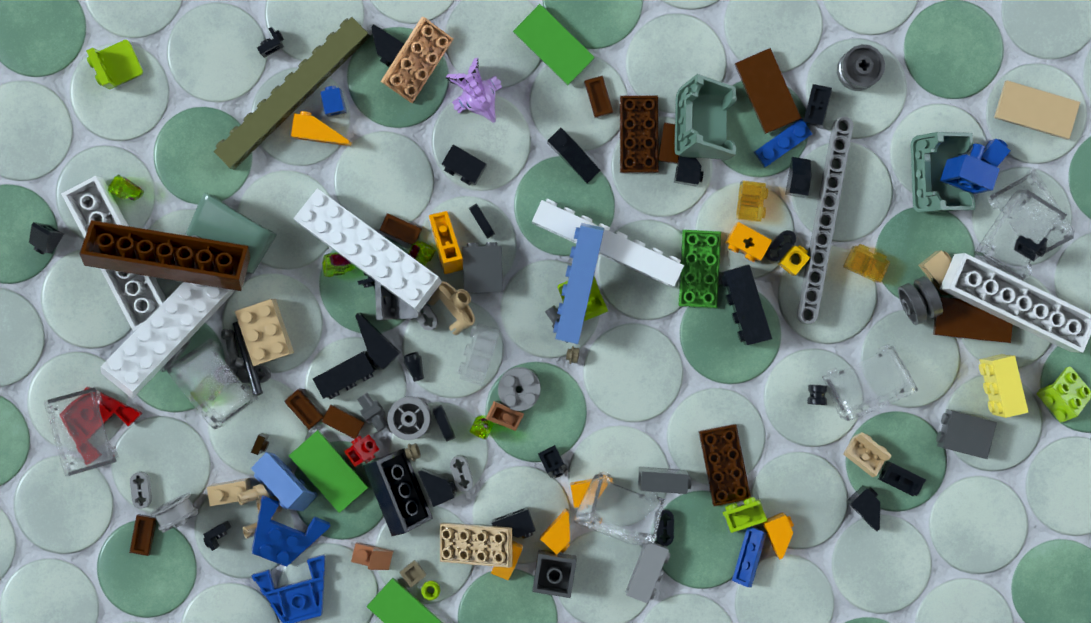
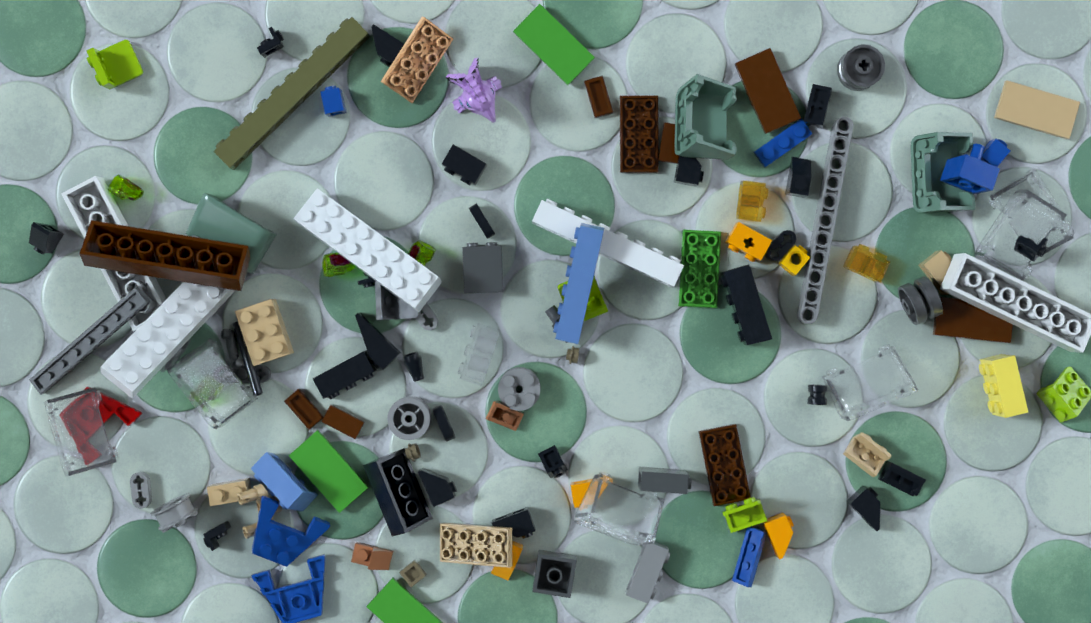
reddish brown tile [129,514,157,556] -> none
dark brown plate [251,433,269,455] -> none
light orange slope [291,111,352,146] -> none
red brick [344,434,380,467] -> none
dark grey axle [357,393,388,432] -> none
reddish brown tile [379,213,422,246] -> none
lime plate [421,581,440,600] -> none
tan connector [428,281,475,335] -> none
light orange slope [429,211,463,275] -> none
light grey beam [450,455,473,492] -> none
clear neon green rock [469,415,494,440] -> none
light orange slope [540,509,570,555] -> none
black slope [547,127,601,184] -> none
black beam [656,508,674,546] -> none
dark grey brick [936,409,997,459] -> none
none -> dark grey tile [29,286,151,395]

